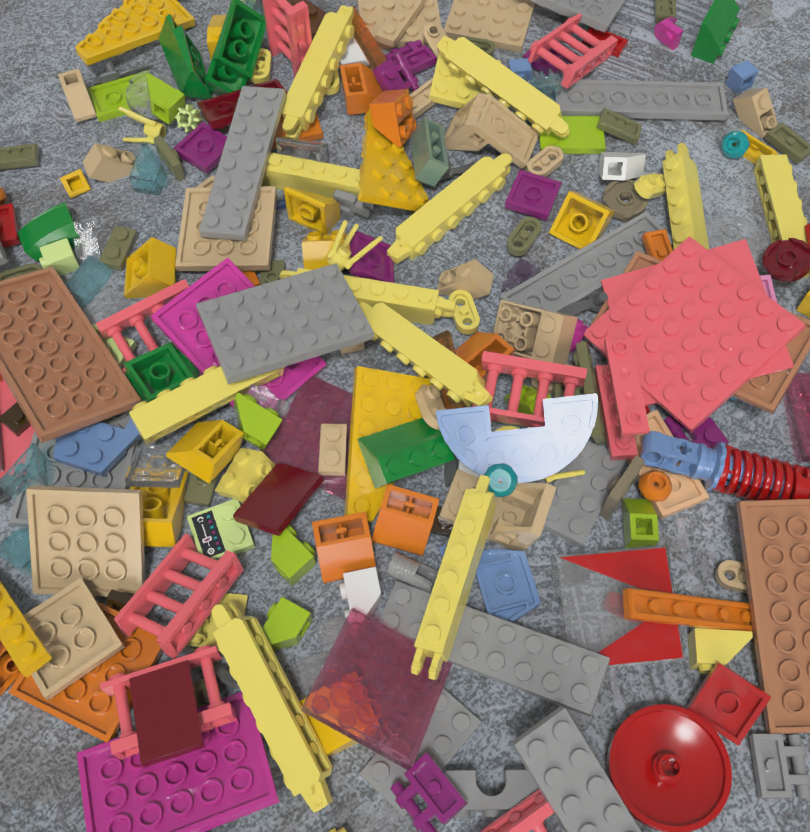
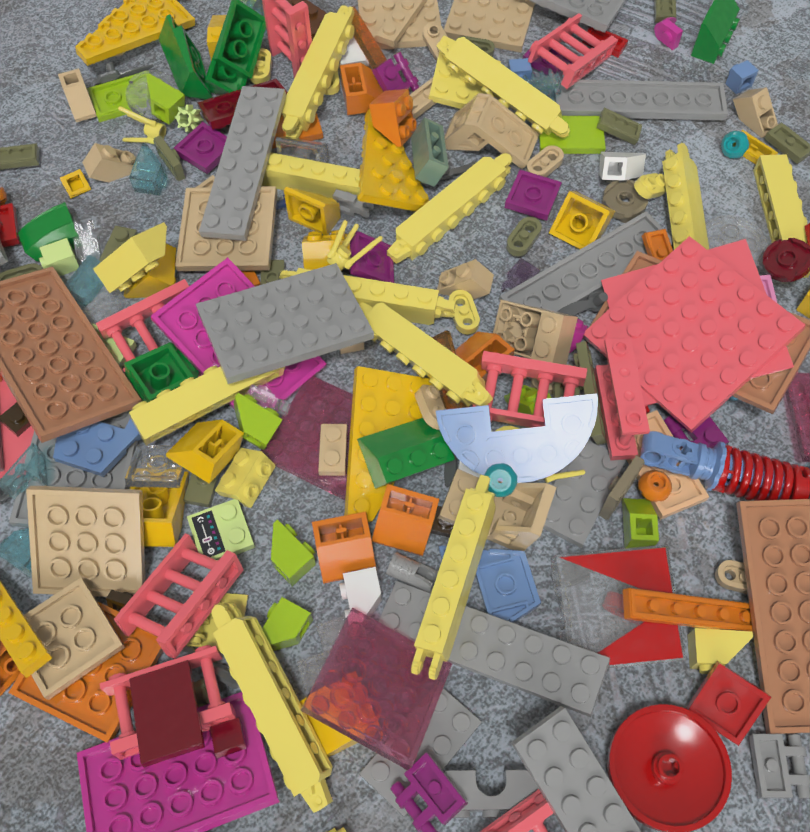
dark red tile [233,462,323,536] -> none
magenta plate [384,39,437,80] -> none
none -> light yellow slope [93,222,167,293]
none -> dark red tile [210,717,247,759]

